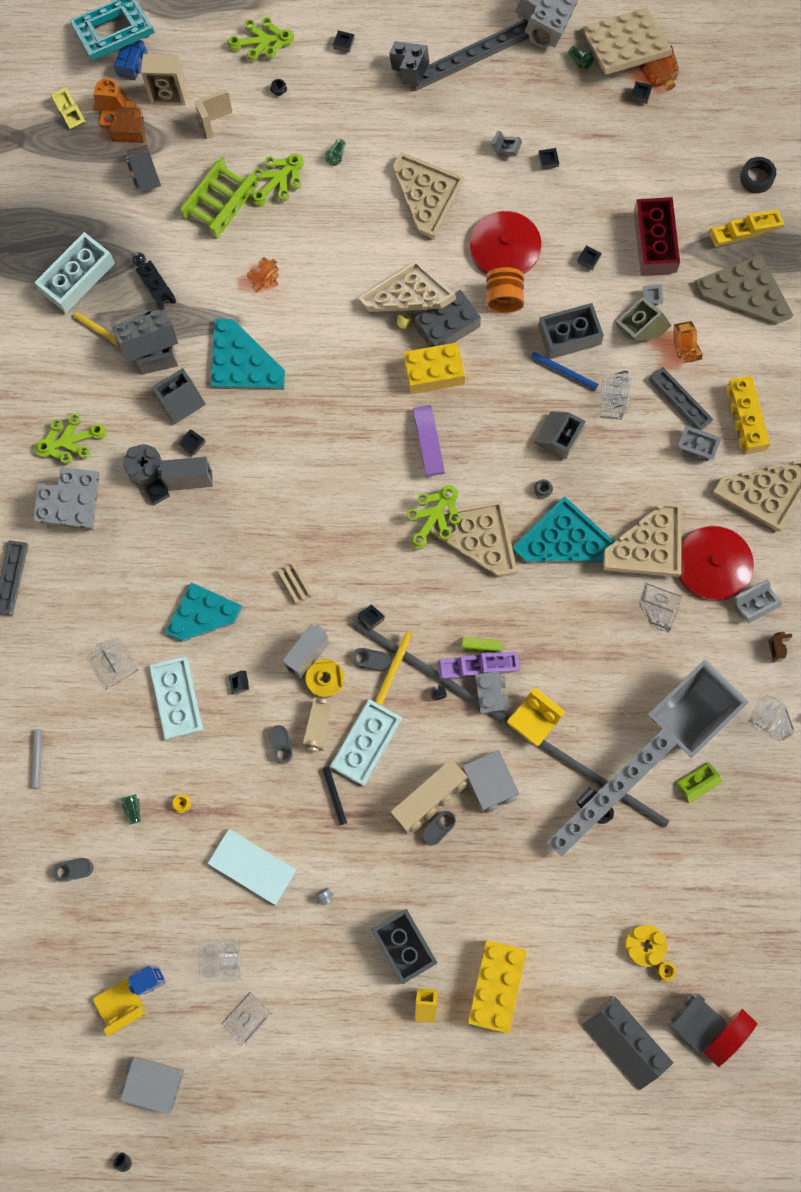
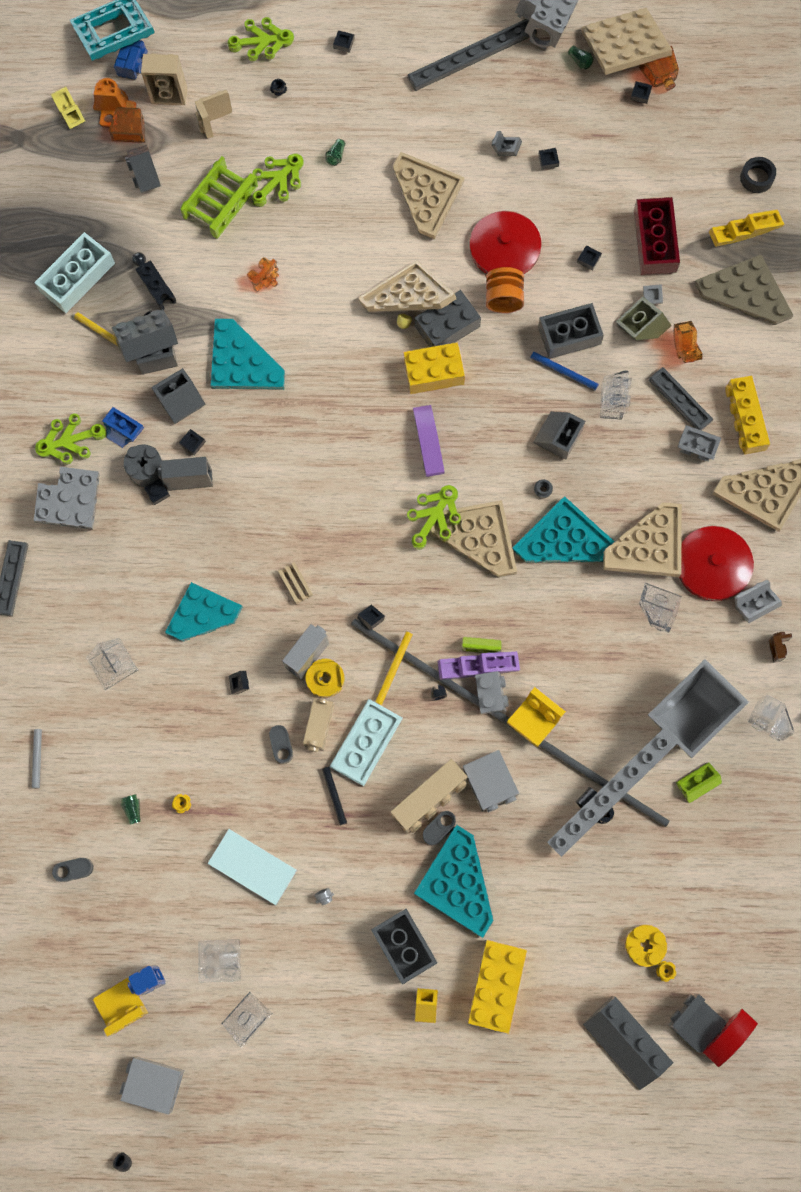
light aqua tile [149,656,204,741] -> none
dark grey piece [353,648,390,671] -> none
black brick [389,41,430,87] -> none
none -> blue slope [102,407,144,448]
none -> teal plate [414,824,494,938]

